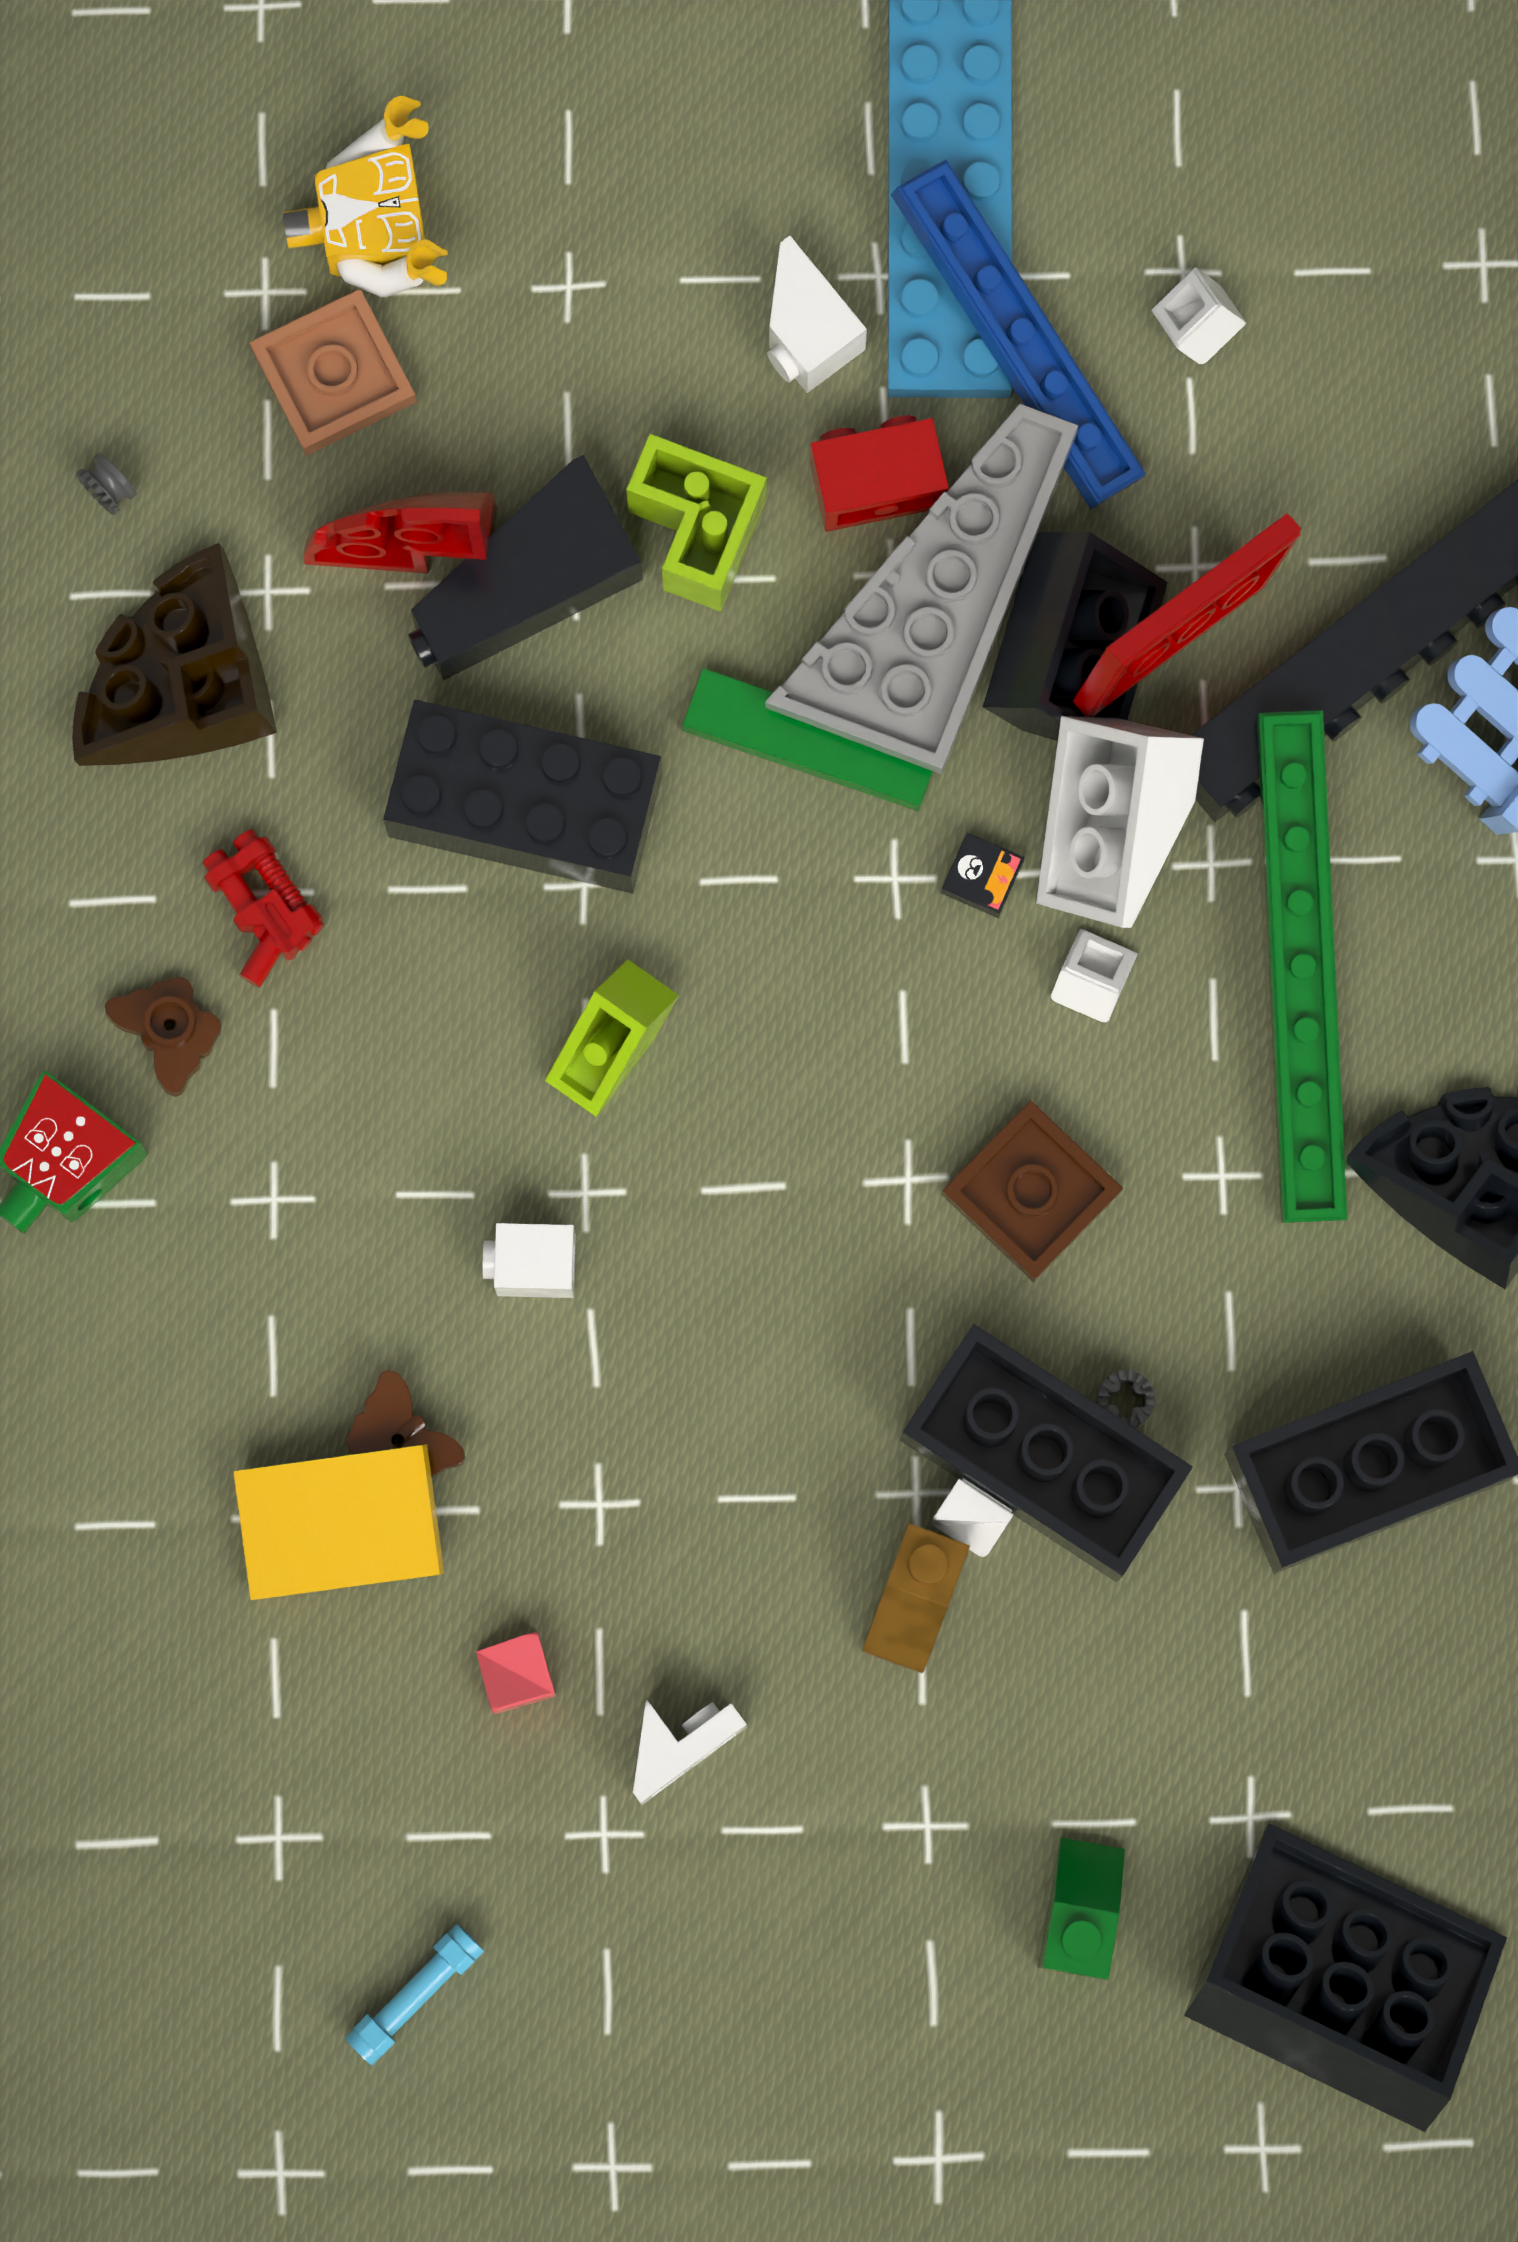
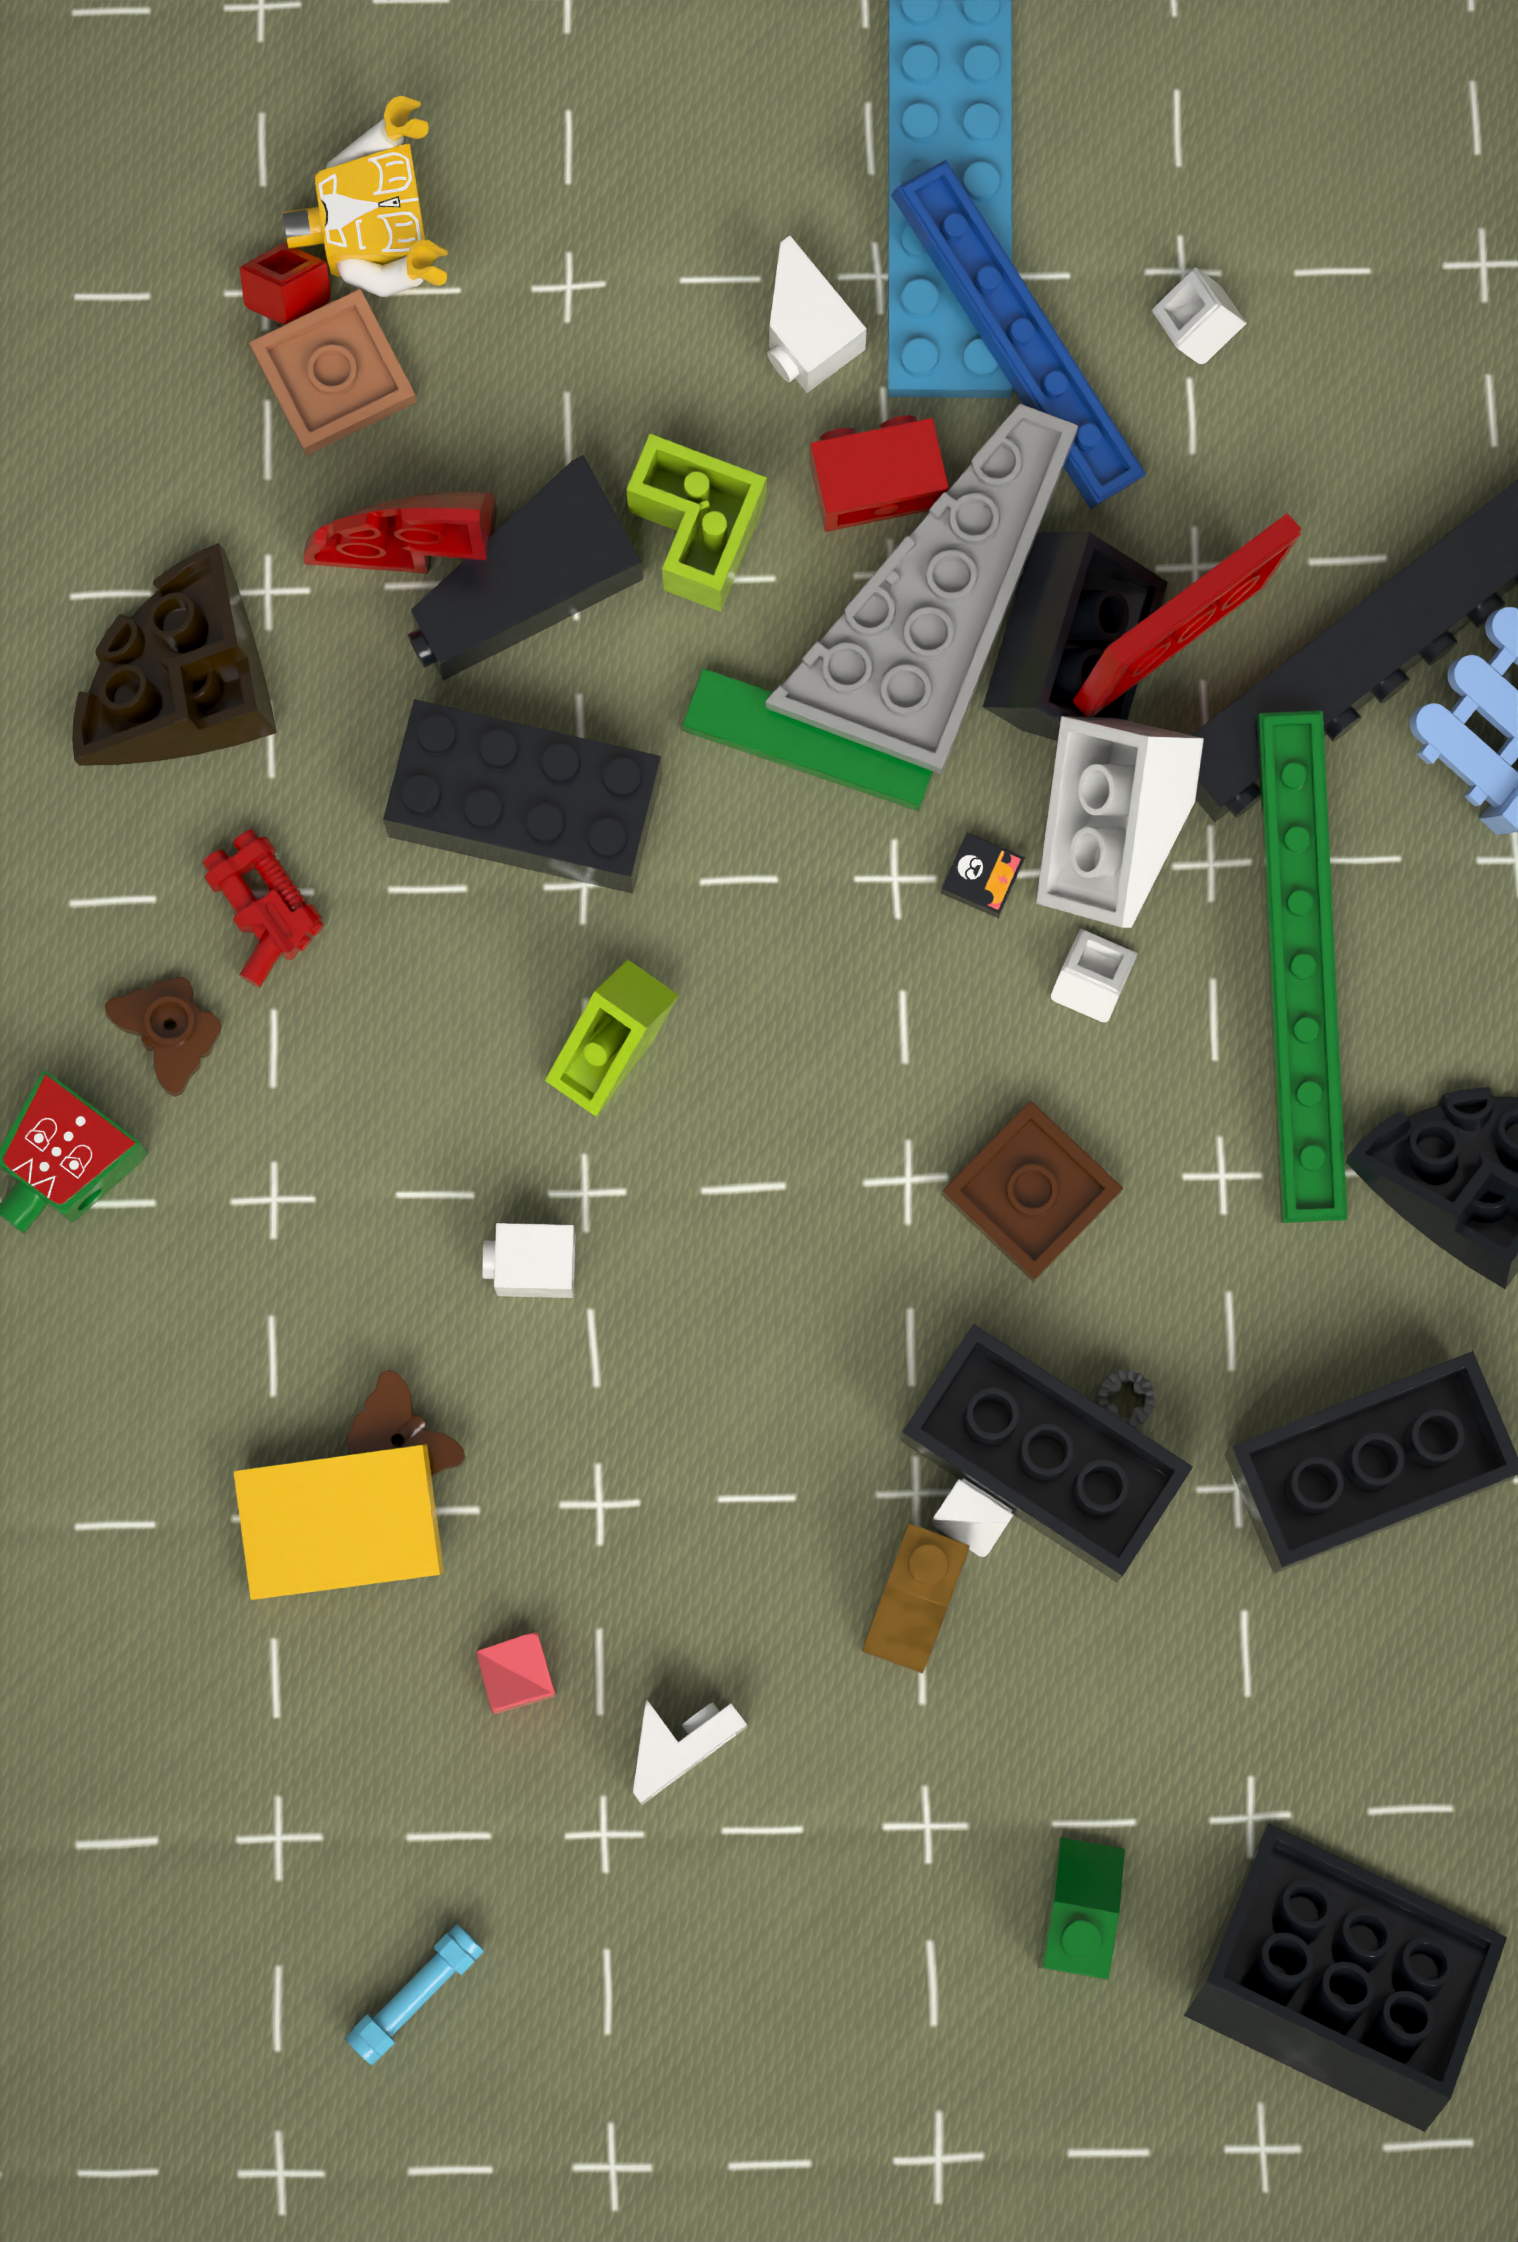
dark grey bush [76,453,137,515] -> none
none -> red slope [239,243,331,325]

